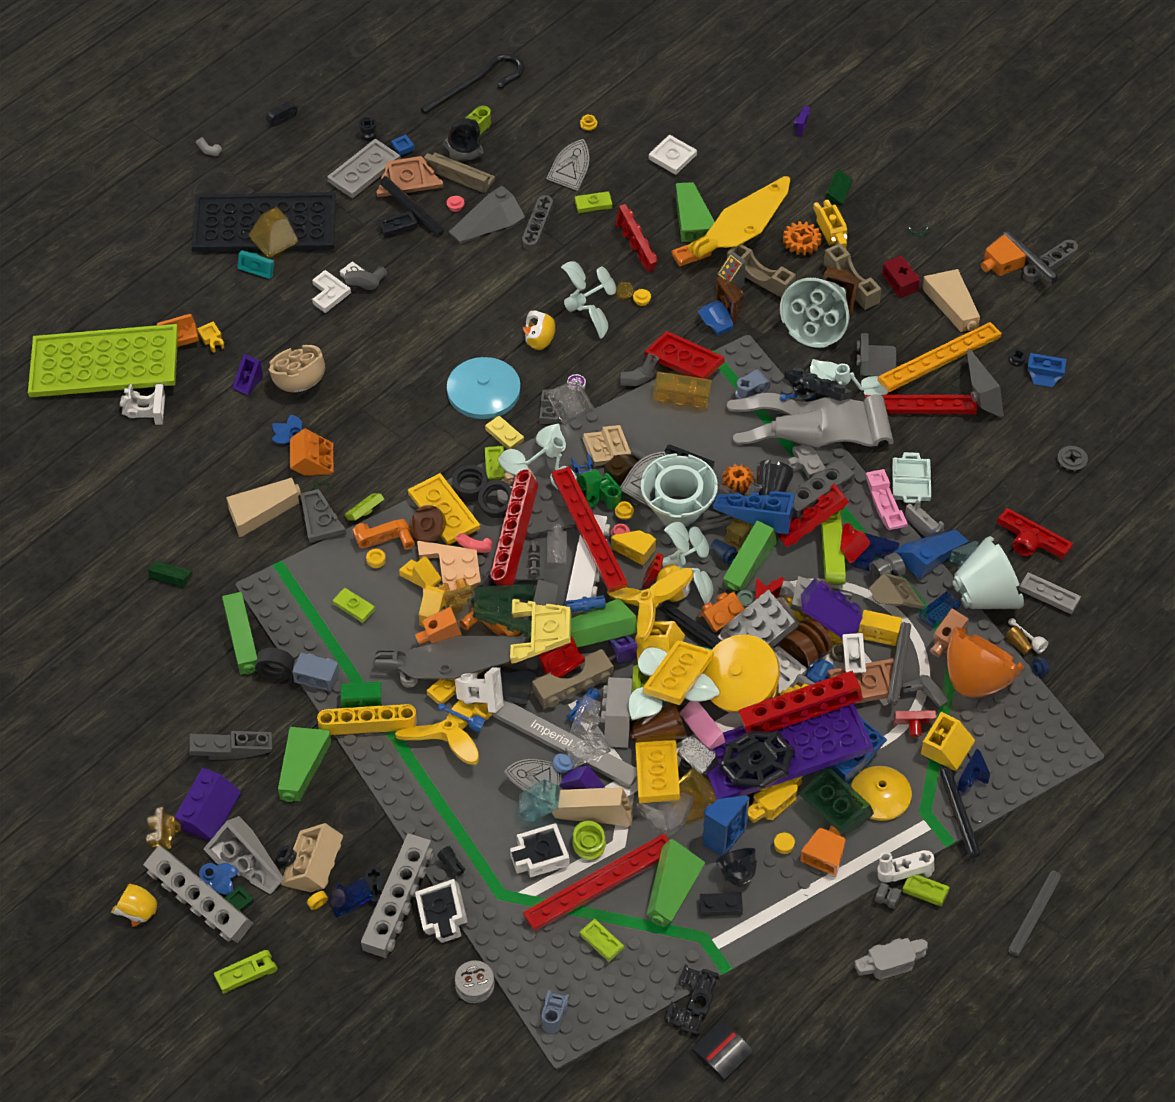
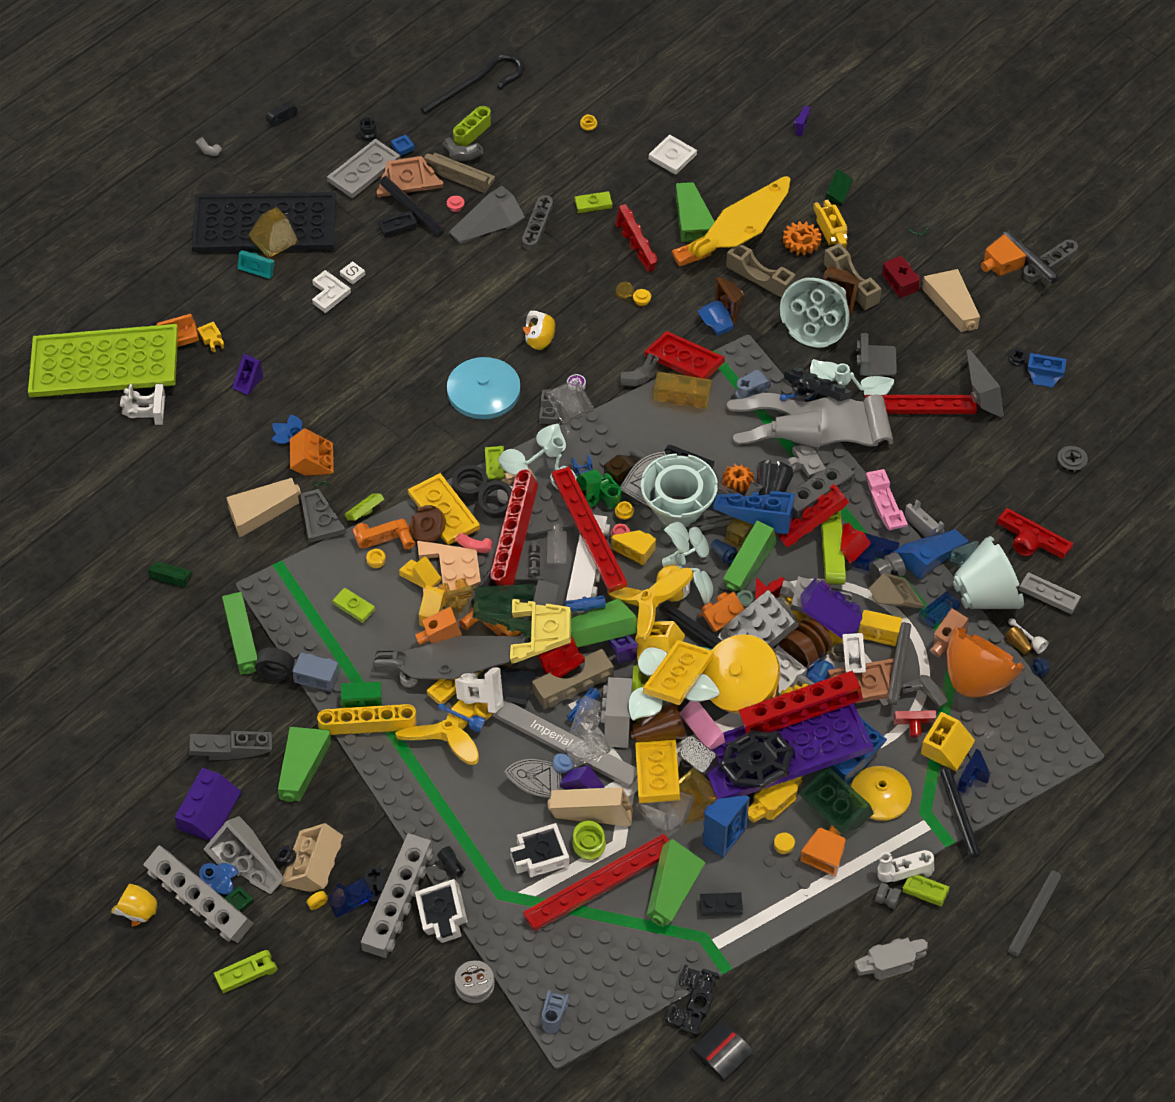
clear yellow hips [147,807,181,850] -> none
tan cylinder [269,345,325,392] -> none
dark grey arm [345,267,387,290] -> none
black helmet [448,118,480,153] -> none
light yellow plate [485,416,524,449] -> none
clear light blue brick [517,779,561,822] -> none
light grey shield [547,139,589,191] -> none
light aqua plant [561,261,616,339] -> none
lime plate [579,919,624,962] -> none
tan slope [582,425,631,467] -> none
red tile [641,553,664,589] -> none
black helmet [716,848,757,887] -> none
dark grey slope [717,252,746,288] -> none
light orange tile [877,322,1002,393] -> none
light aqua piece [892,452,931,503] -> none

